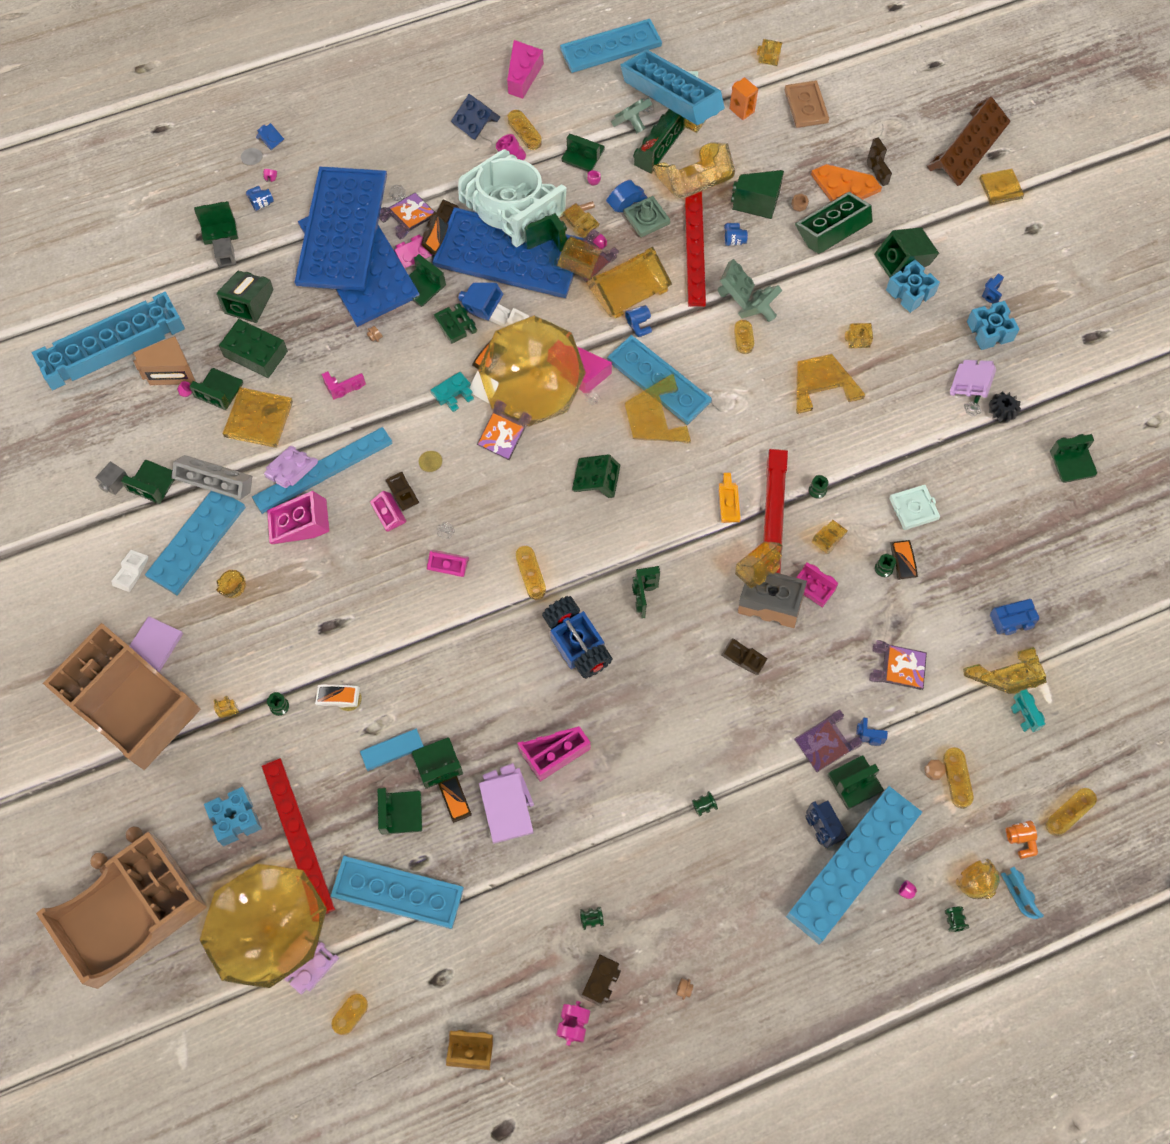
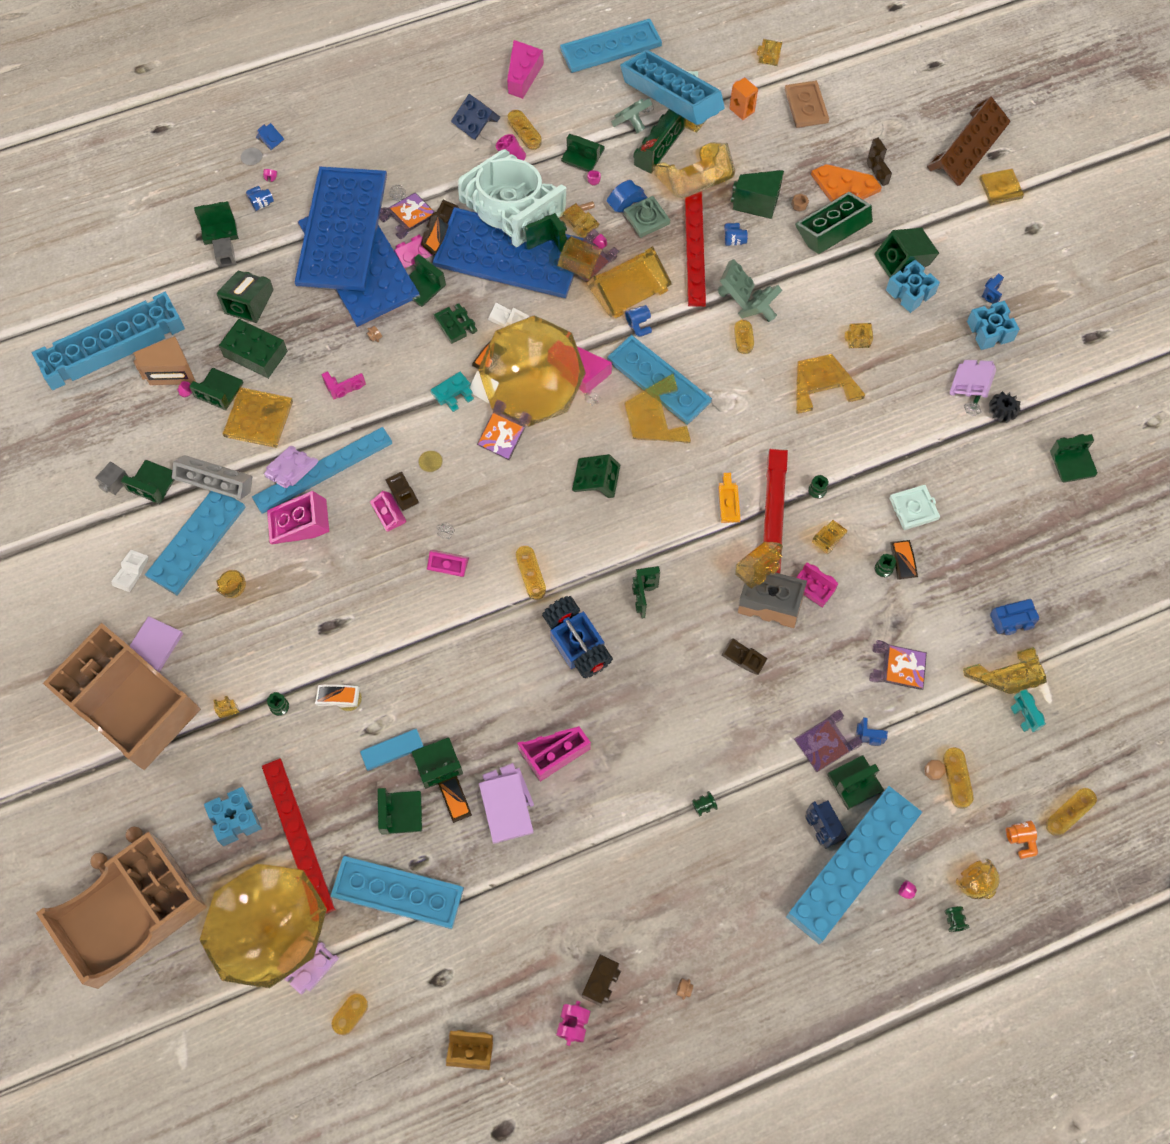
blue torso [459,283,504,321] -> none
dark green bush [580,907,604,930] -> none
dark azure piece [1001,866,1044,919] -> none

